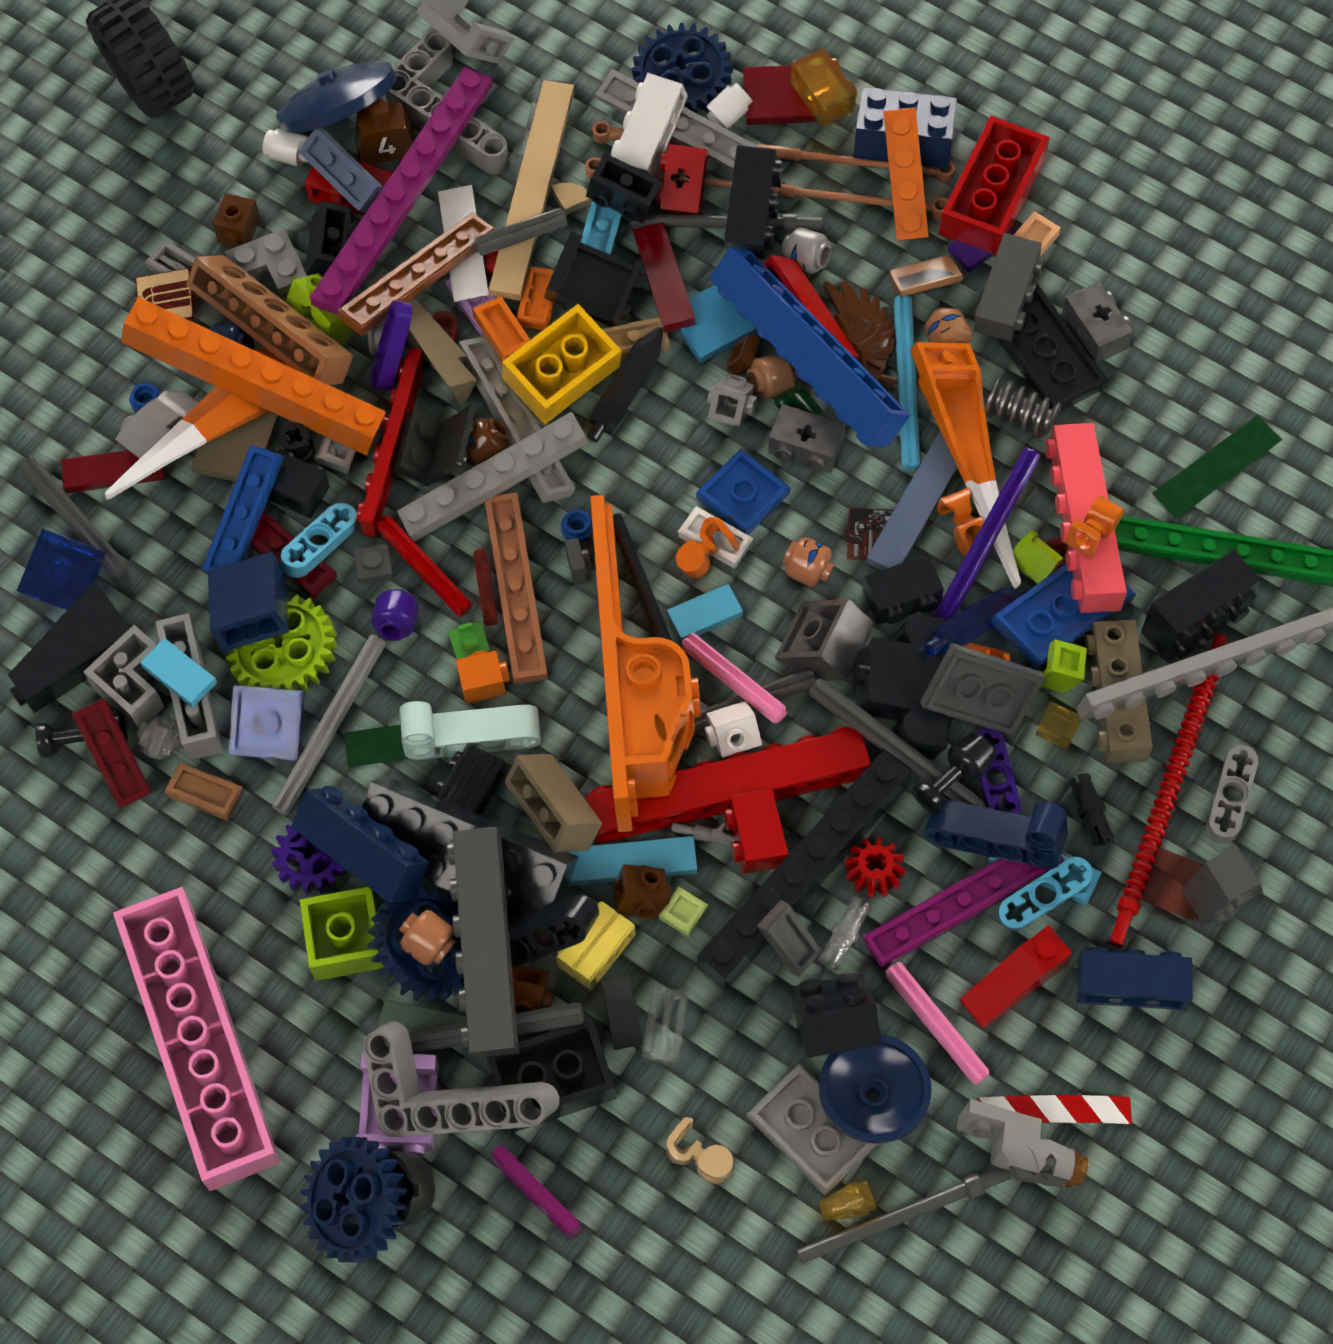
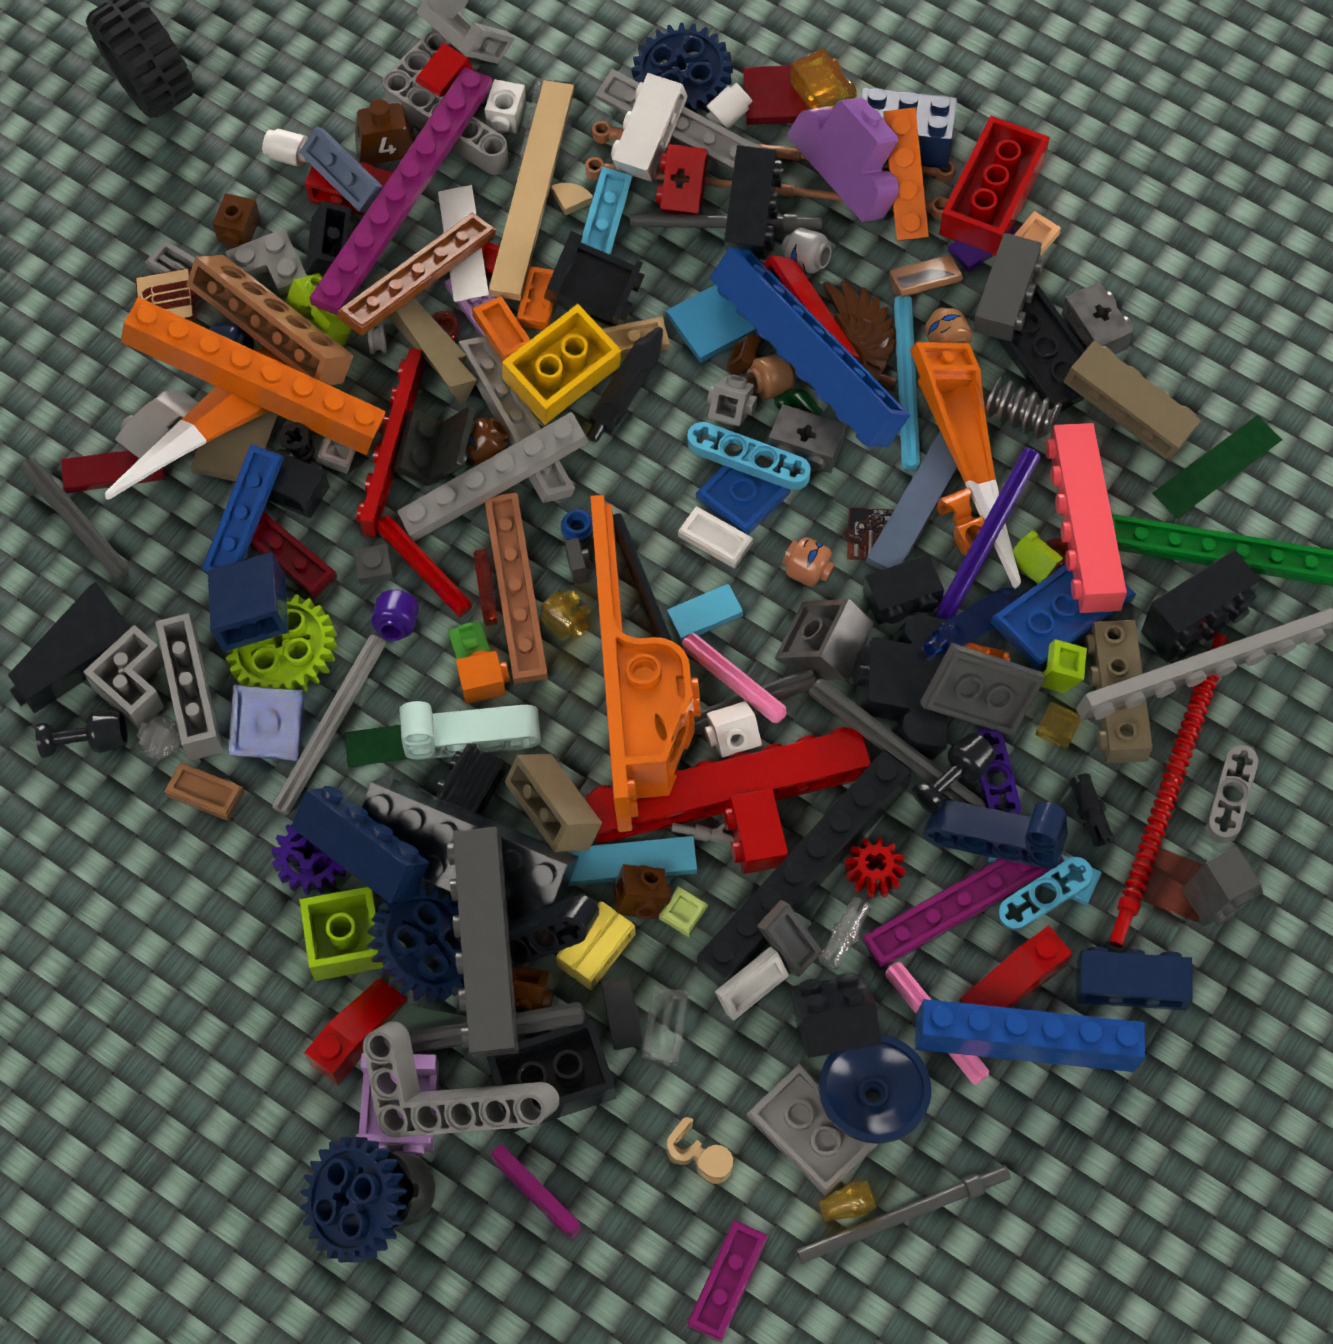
clear blue tile [16,528,106,611] -> none
dark red tile [72,698,152,809] -> none
bright pink brick [113,887,281,1191] -> none
blue plate [129,383,161,413] -> none
medium azure tile [140,638,217,708] -> none
dark blue dish [276,60,397,133] -> none
medium azure beam [281,503,356,578] -> none
dark purple beam [370,300,412,392] -> none
nougat head [399,910,456,965] -> none
dark grey axle [474,208,567,256] -> none
black brick [586,153,663,225] -> none
dark red tile [632,222,696,333] -> none
orange leg [676,517,740,579] -> none
light grey plate [957,1099,1088,1188] -> none
sticker [976,1095,1132,1124] -> none
orange leg [1065,495,1125,559] -> none
none -> red slope [304,978,408,1086]
none -> red slope [415,42,473,97]
none -> white brick [485,79,527,134]
none -> clear yellow head [540,589,591,640]
none -> medium azure beam [687,422,811,490]
none -> magenta tile [687,1220,768,1343]
none -> white tile [715,946,789,1021]
none -> medium lavender brick [787,97,899,223]
none -> blue brick [915,999,1145,1072]
none -> dark tan brick [1064,341,1201,462]

